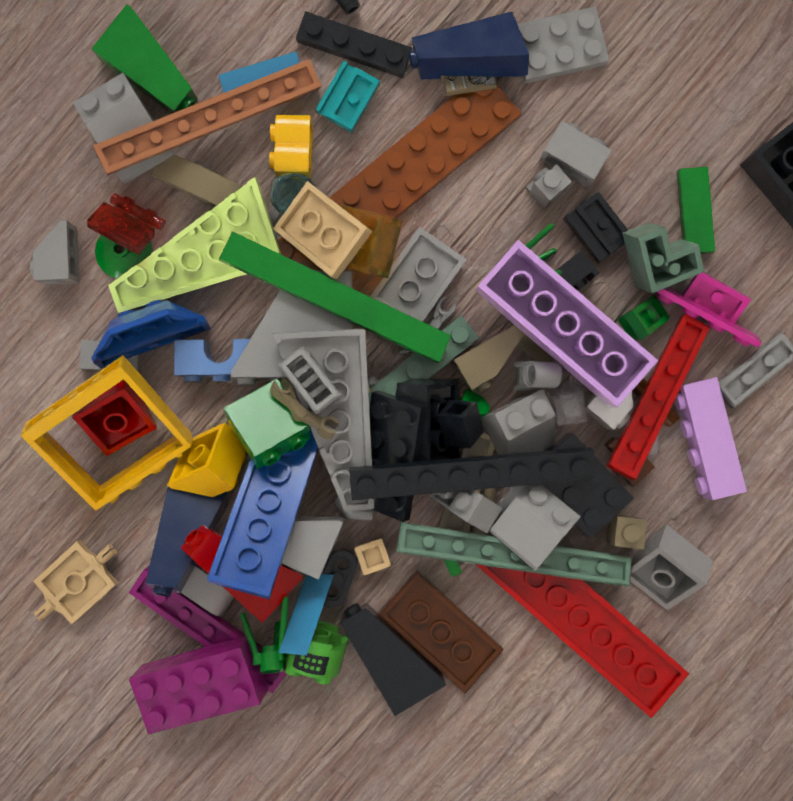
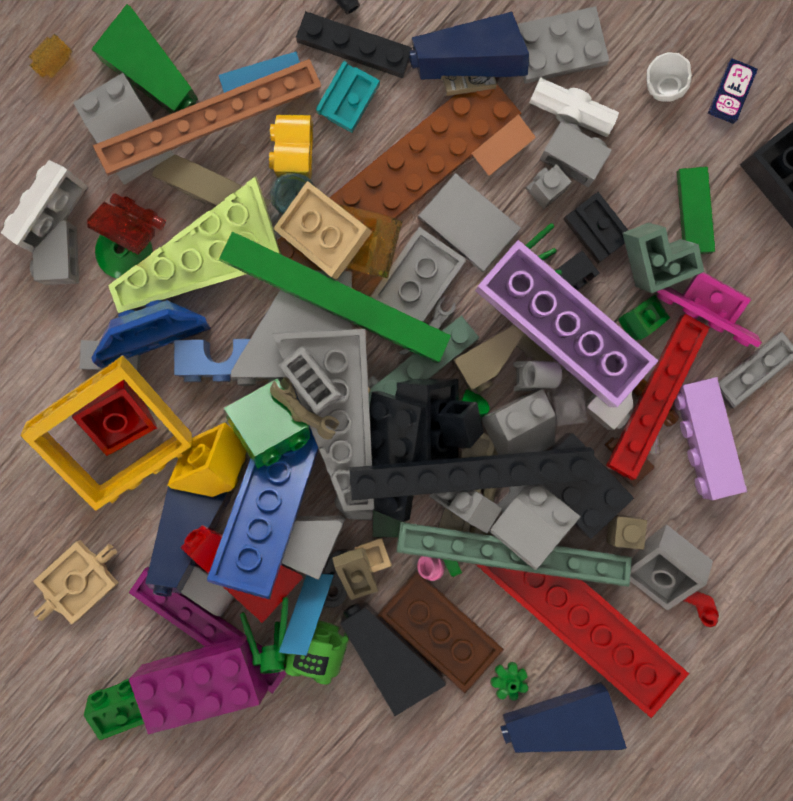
none -> white slope [1,160,88,253]
none -> clear yellow brick [28,34,73,79]
none -> green bracket [84,679,144,740]
none -> dark tan slope [332,548,378,600]
none -> dark green tile [373,510,401,538]
none -> bright pink plate [417,556,445,581]
none -> light grey tile [418,173,521,273]
none -> nougat slope [472,114,536,176]
none -> green plant [490,662,528,701]
none -> dark blue slope [500,682,627,753]
none -> white piece [529,78,619,137]
none -> white hair [647,52,692,102]
none -> red arm [683,591,719,627]
none -> tile [707,58,758,124]

